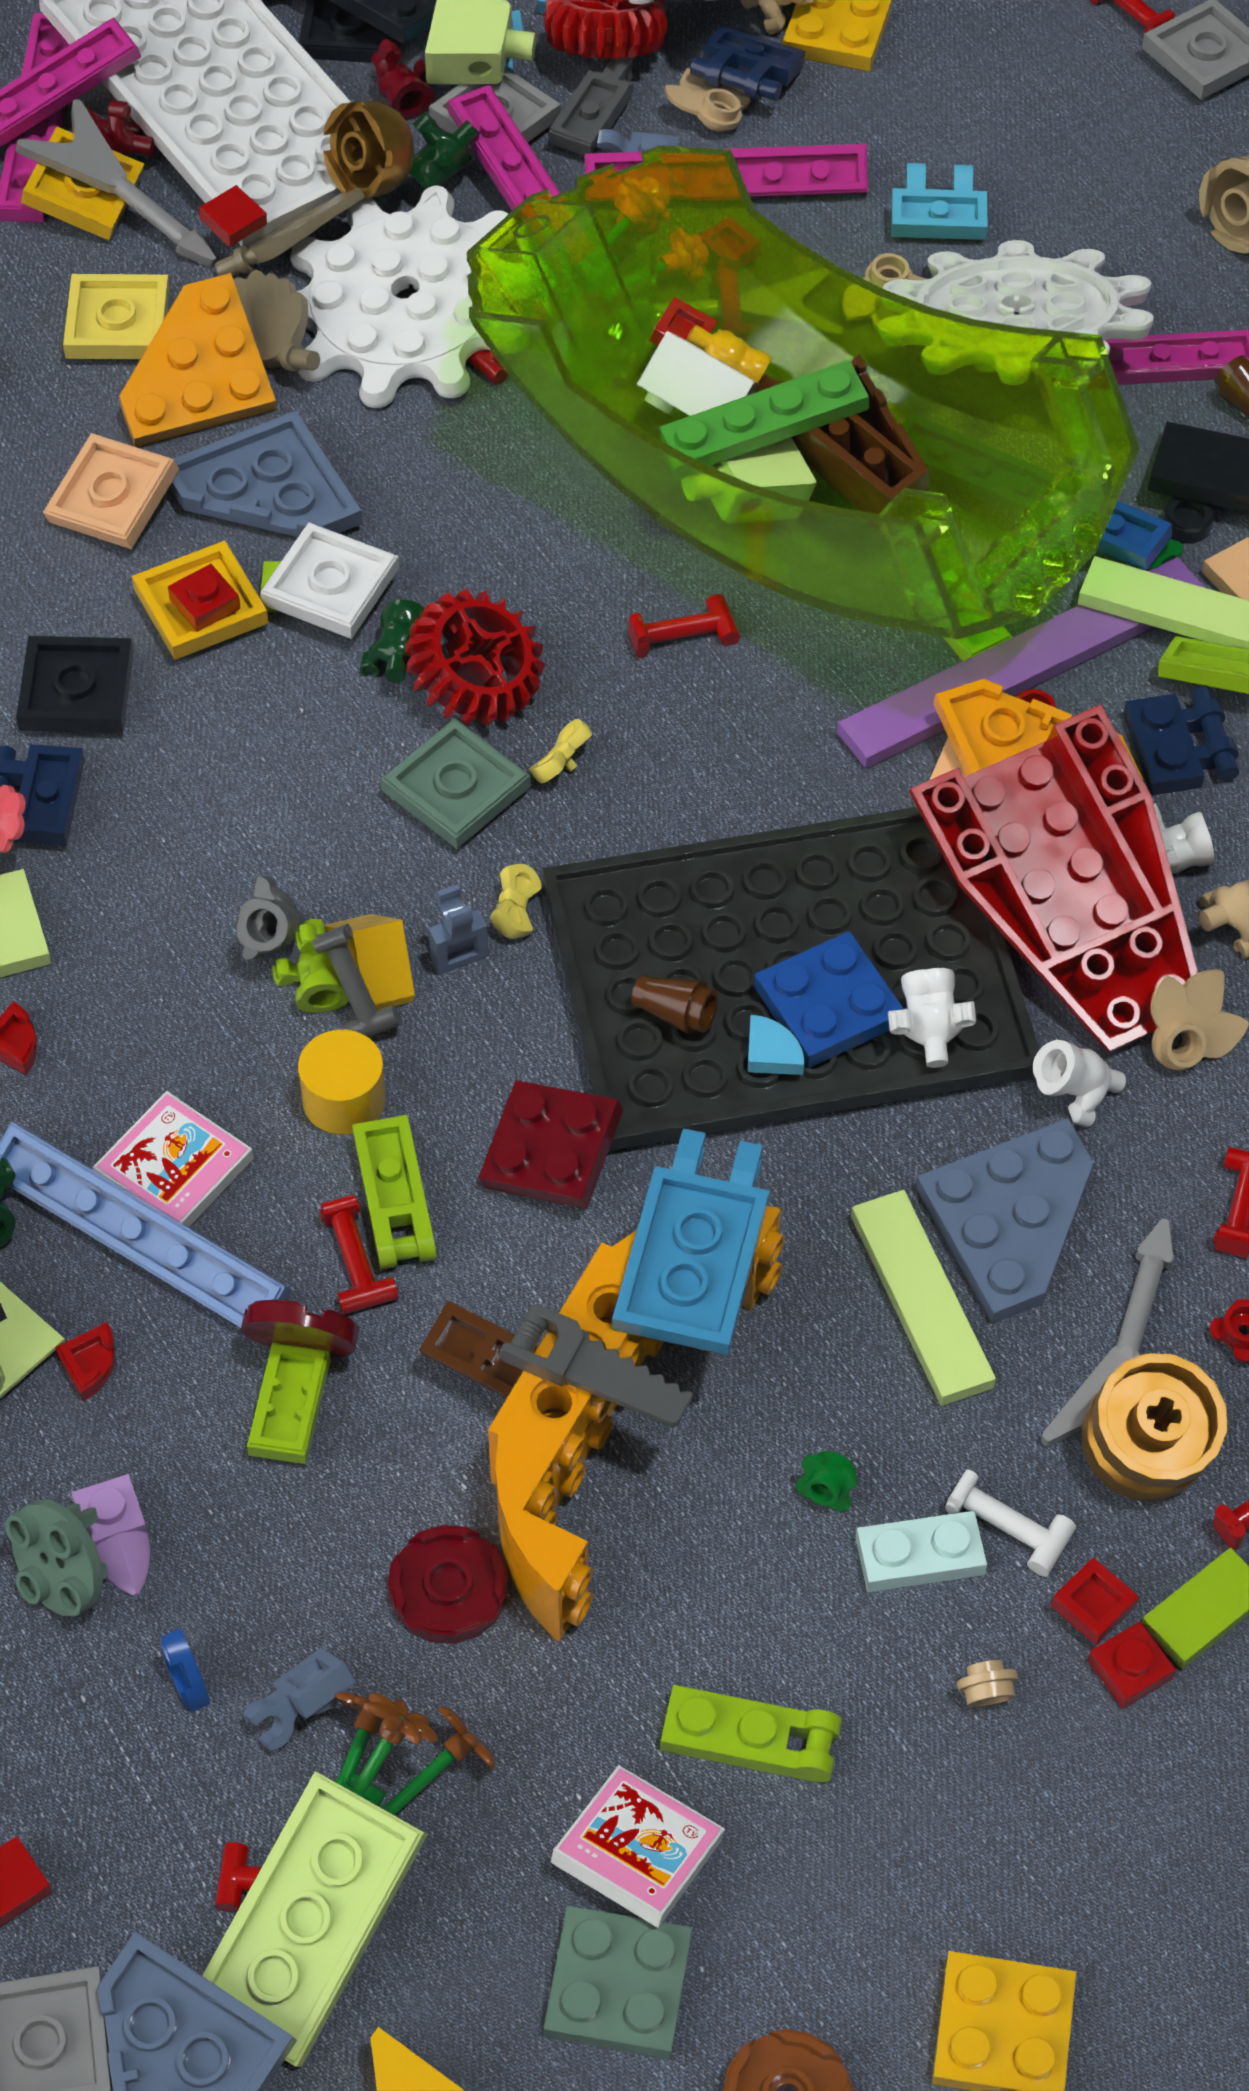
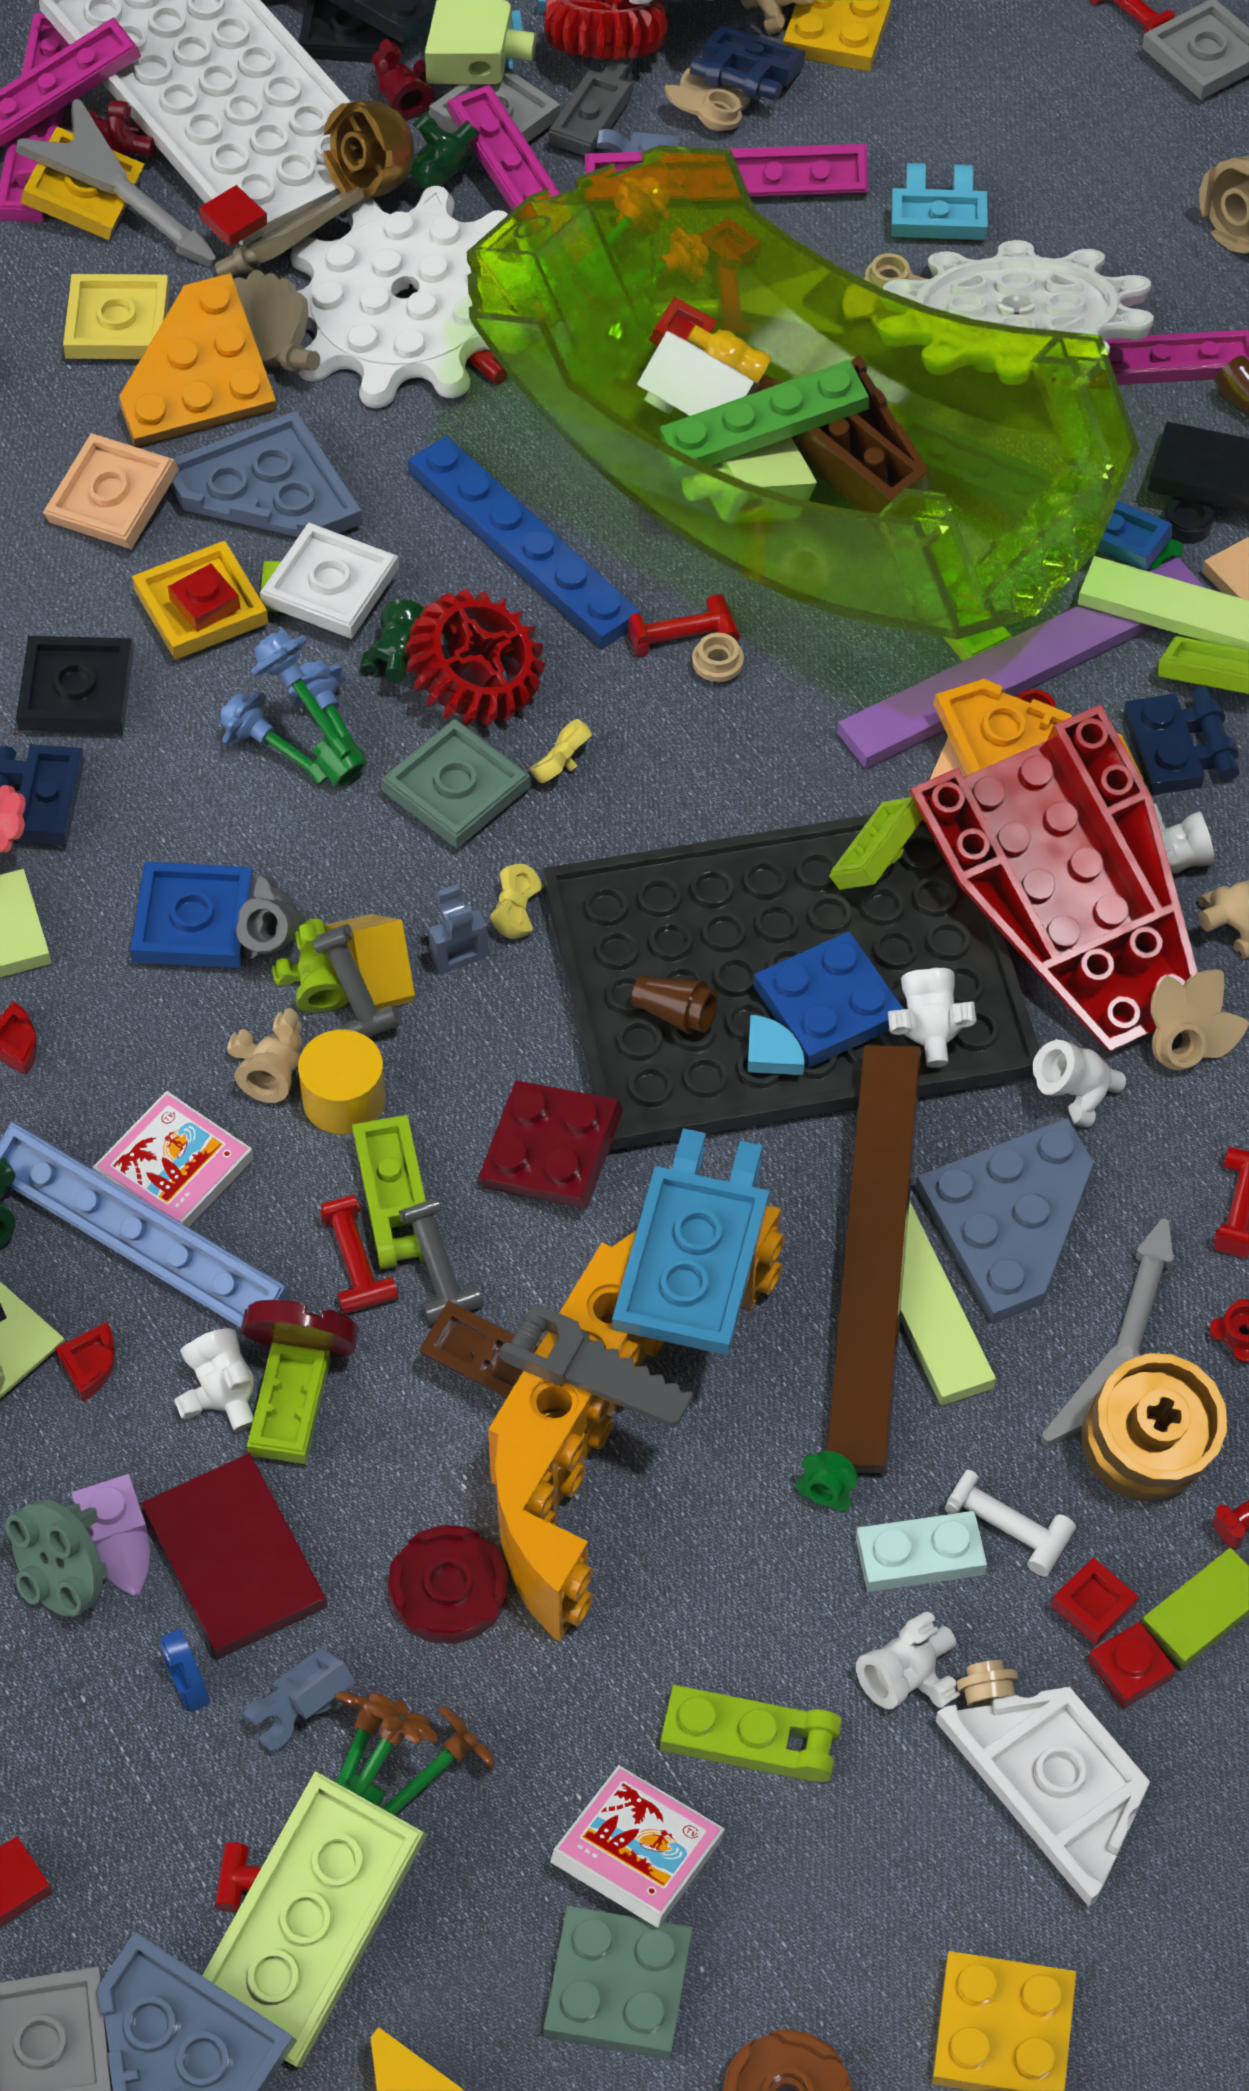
none -> blue plate [130,861,254,968]
none -> dark red tile [141,1452,327,1659]
none -> white piece [174,1328,254,1432]
none -> plant [219,629,368,788]
none -> tan piece [227,1008,303,1103]
none -> dark grey piece [399,1198,483,1326]
none -> blue plate [408,435,641,650]
none -> tan plate [692,633,744,682]
none -> reddish brown tile [827,1045,922,1474]
none -> lime plate [829,797,923,890]
none -> white piece [856,1612,961,1709]
none -> white wing [936,1687,1150,1907]

